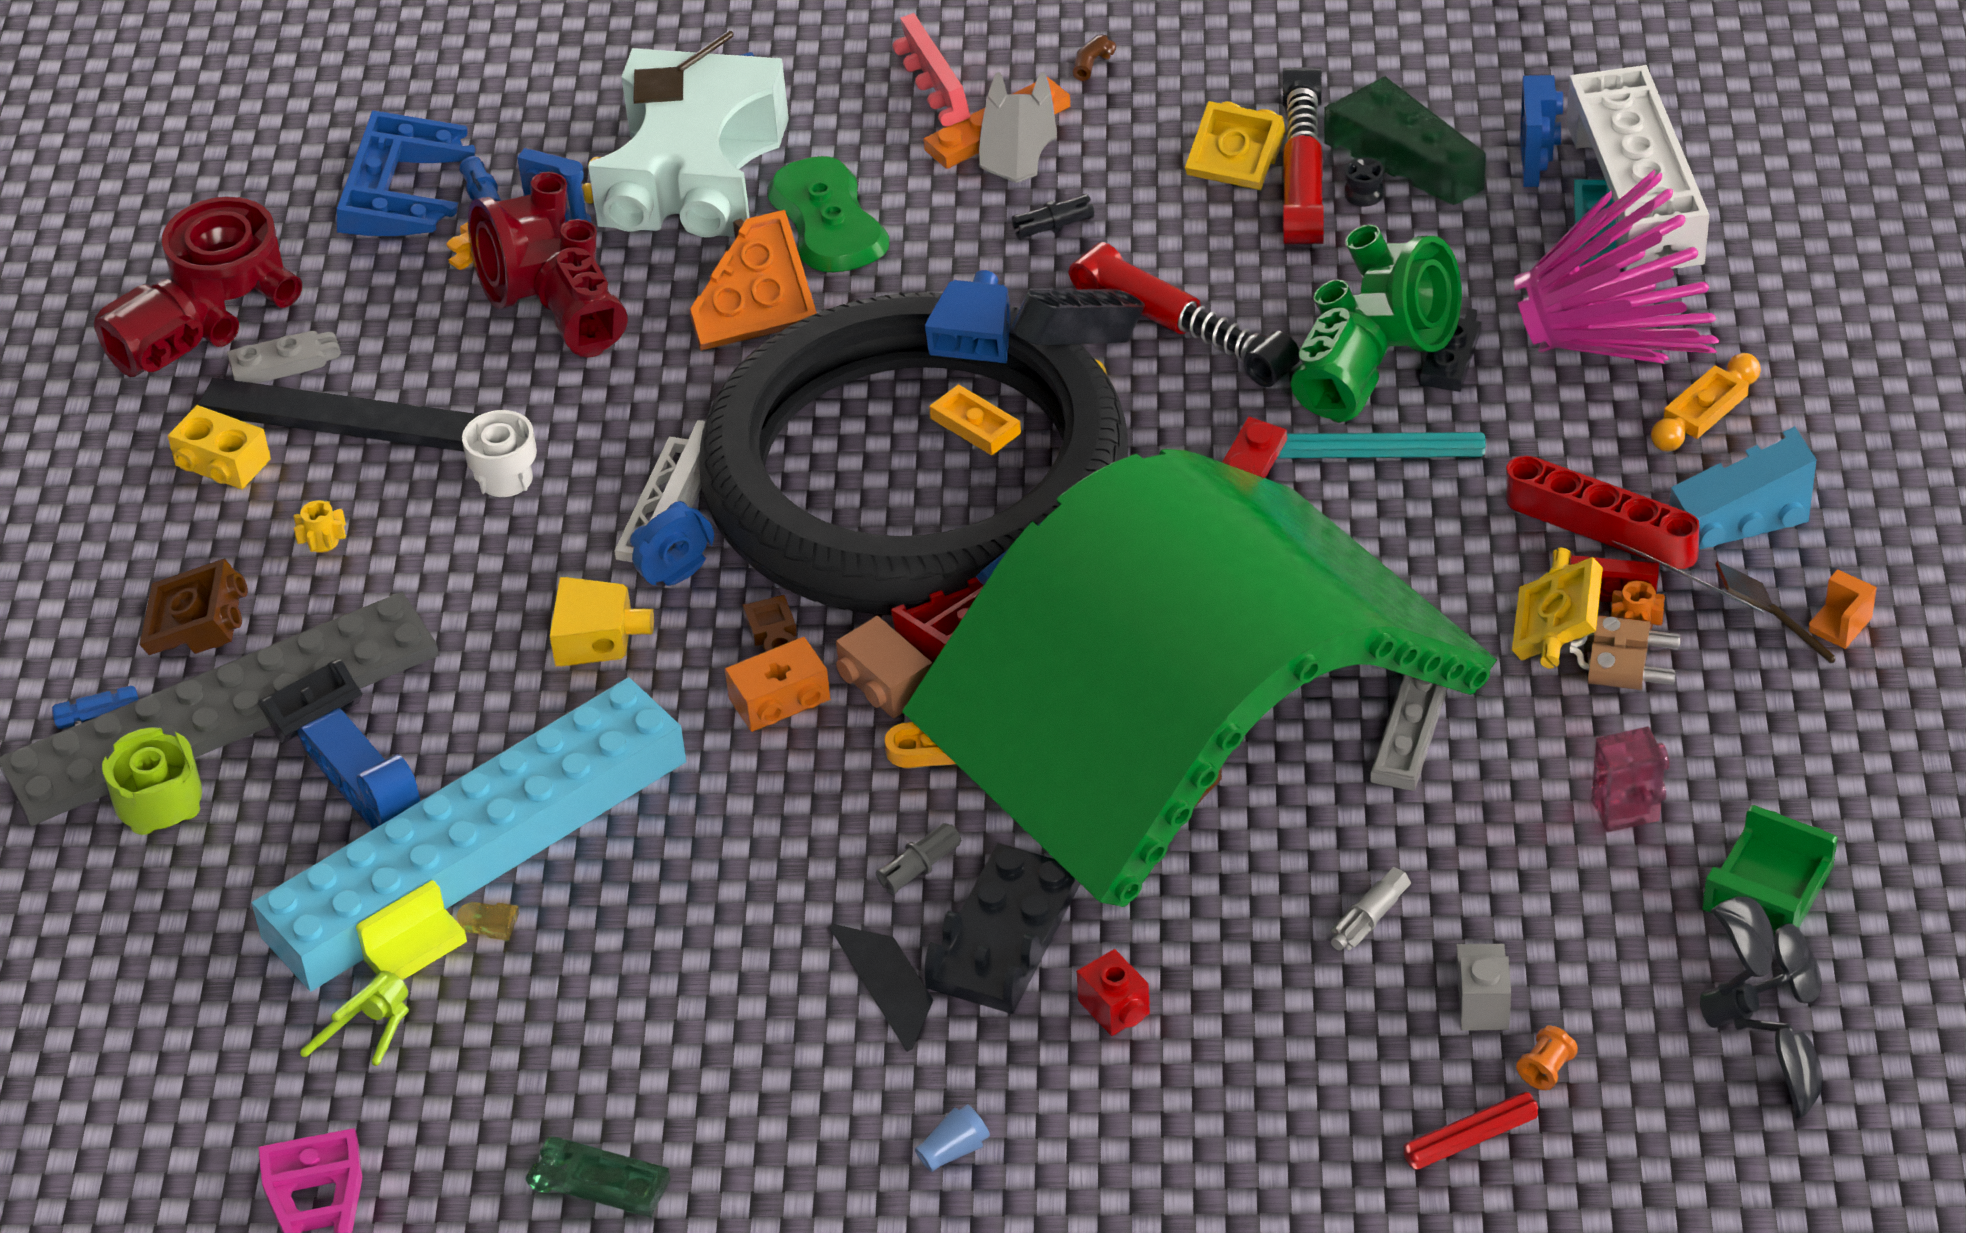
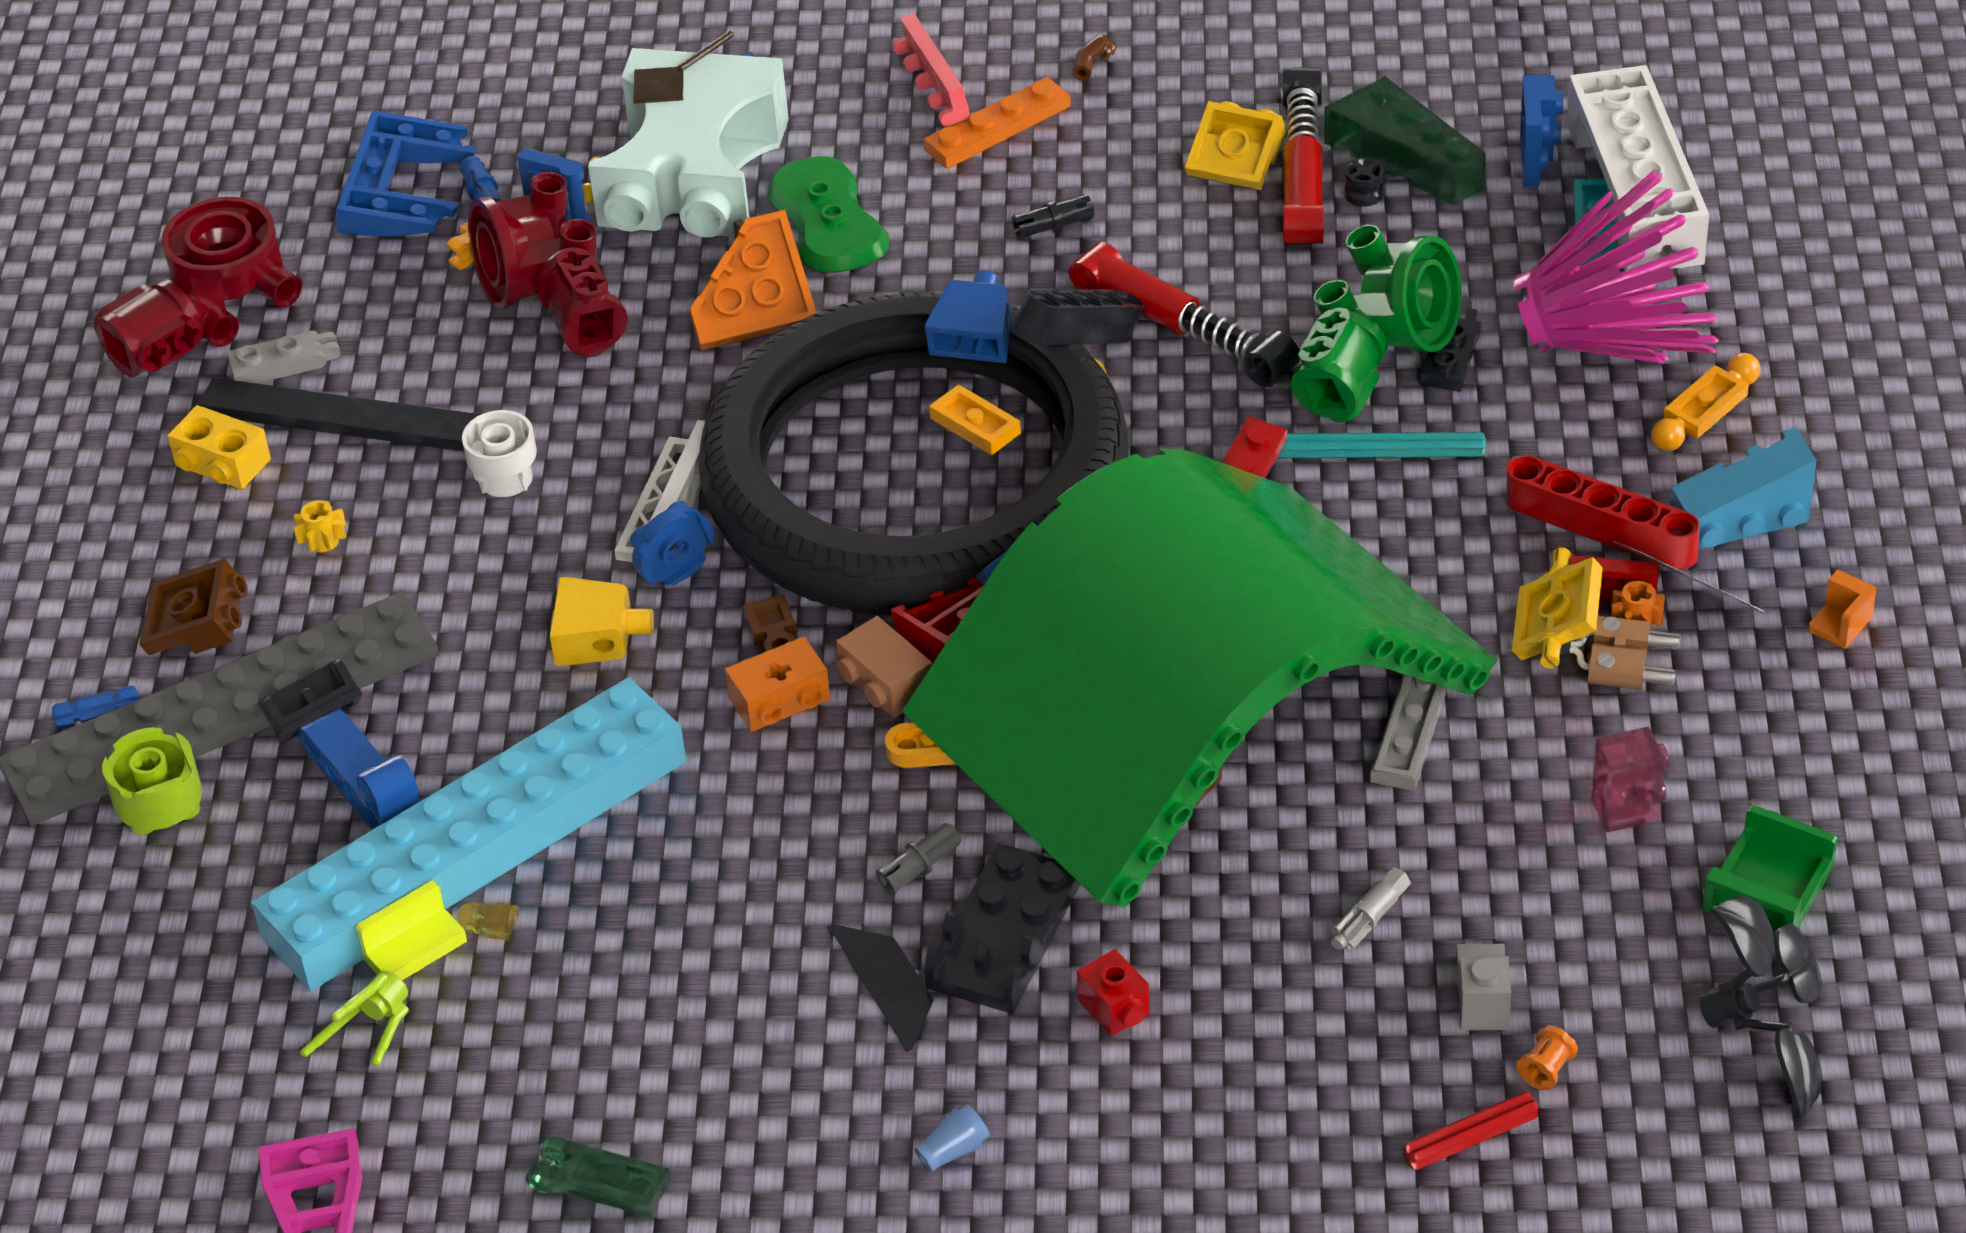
light grey shield [979,72,1057,183] -> none
dark brown piece [1715,561,1836,663] -> none

